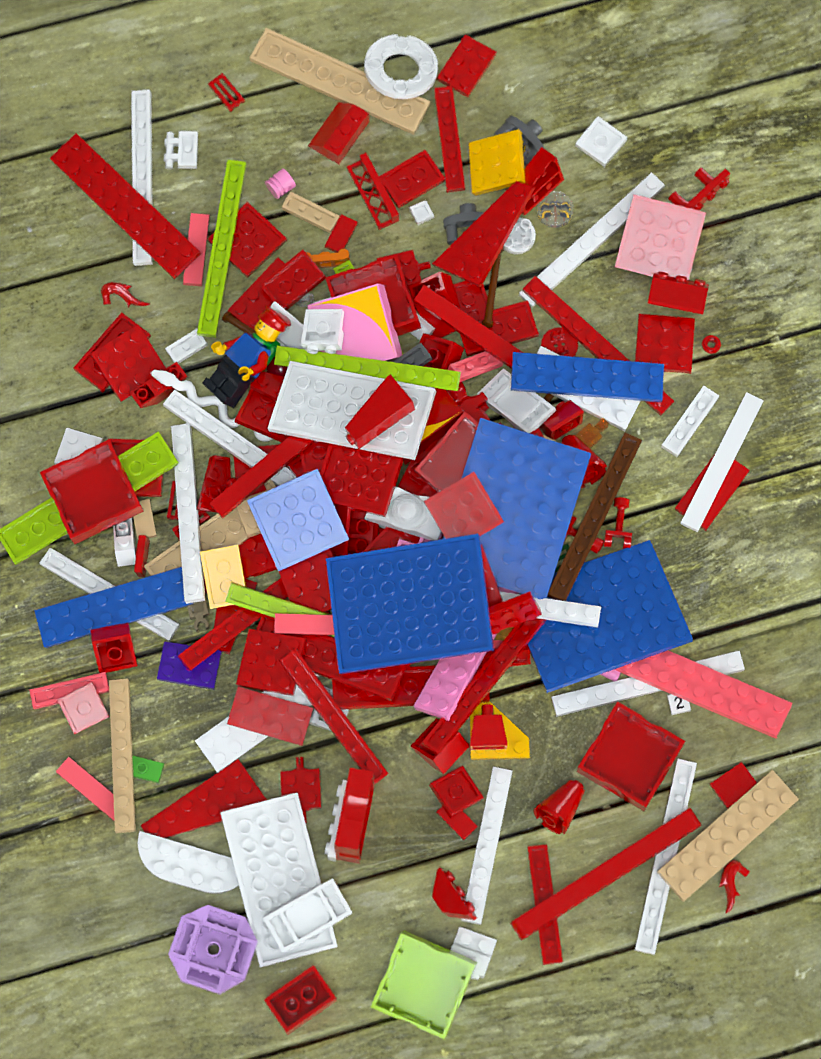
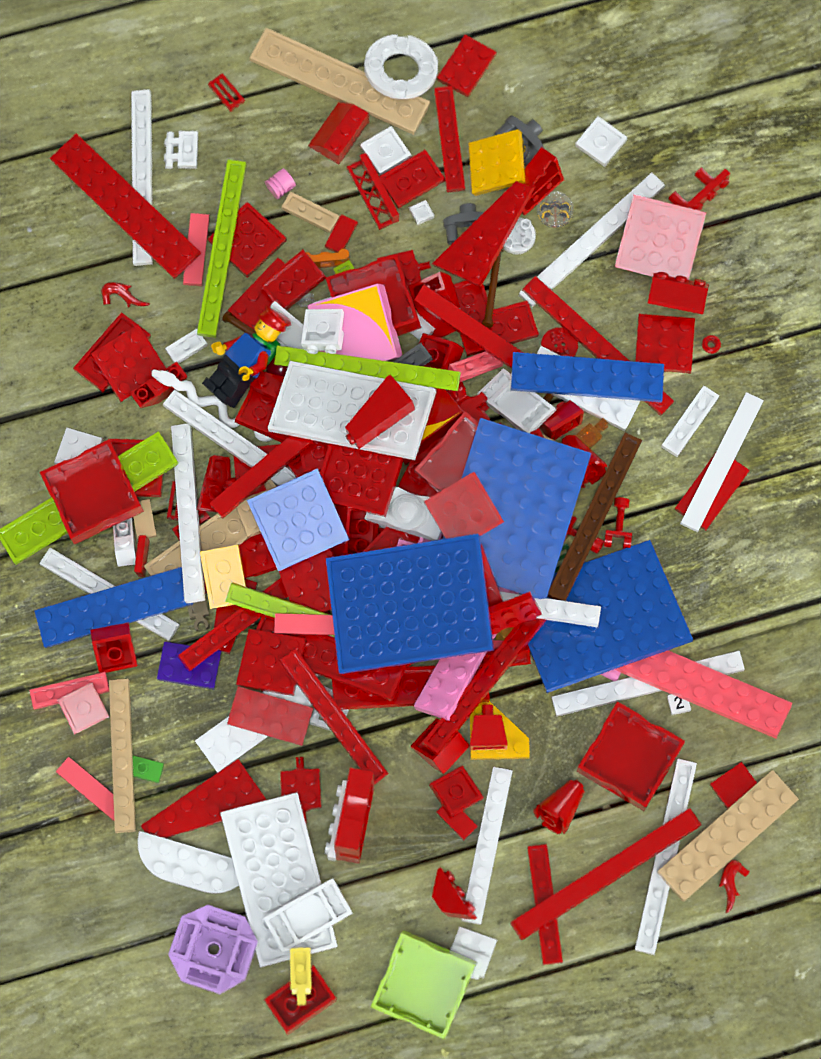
none -> light yellow hinge [290,948,311,1005]
none -> white plate [360,126,411,176]

